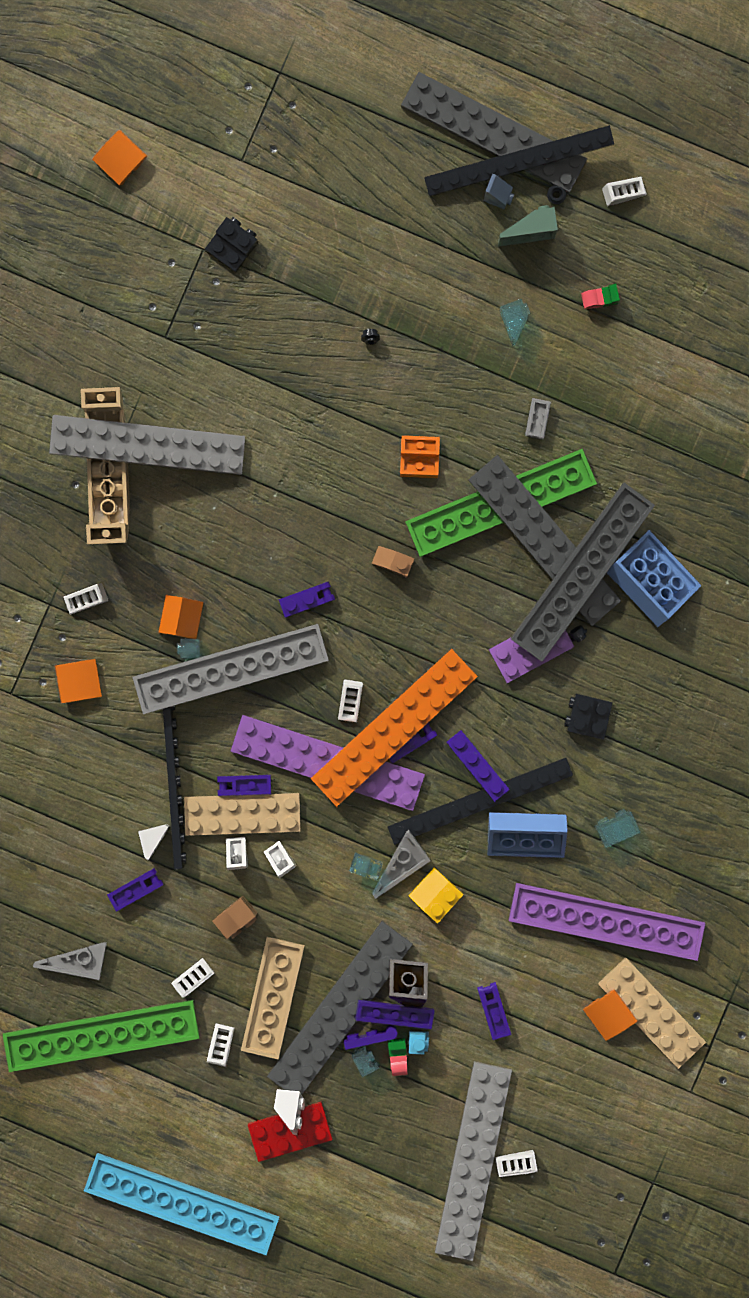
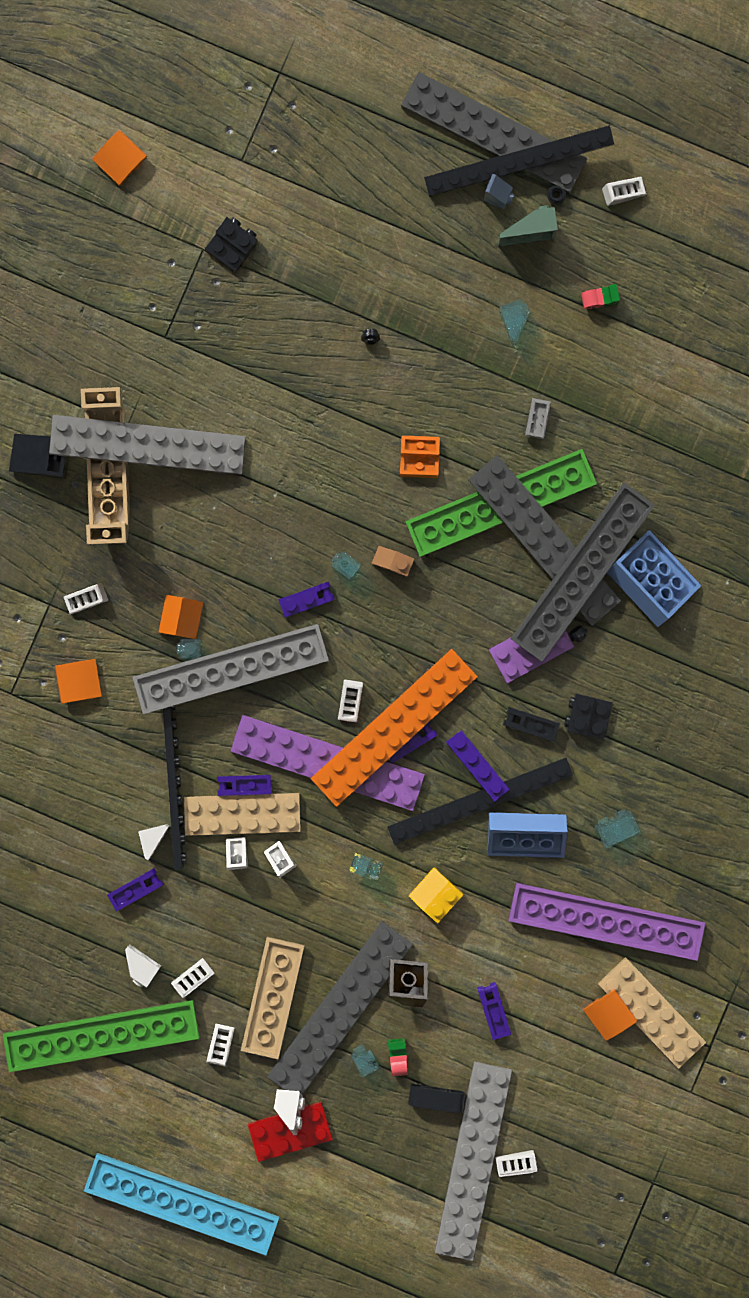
light grey wing [33,942,107,980] -> none
medium nougat brick [212,895,258,939] -> none
dark purple plate [344,1025,397,1050] -> none
dark purple plate [355,1000,435,1029] -> none
light grey wing [372,830,430,899] -> none
medium azure brick [408,1031,429,1055] -> none
none -> black slope [9,434,69,479]
none -> white slope [125,945,161,988]
none -> clear light blue brick [331,551,361,581]
none -> black beam [408,1084,466,1113]
none -> black plate [503,707,560,741]

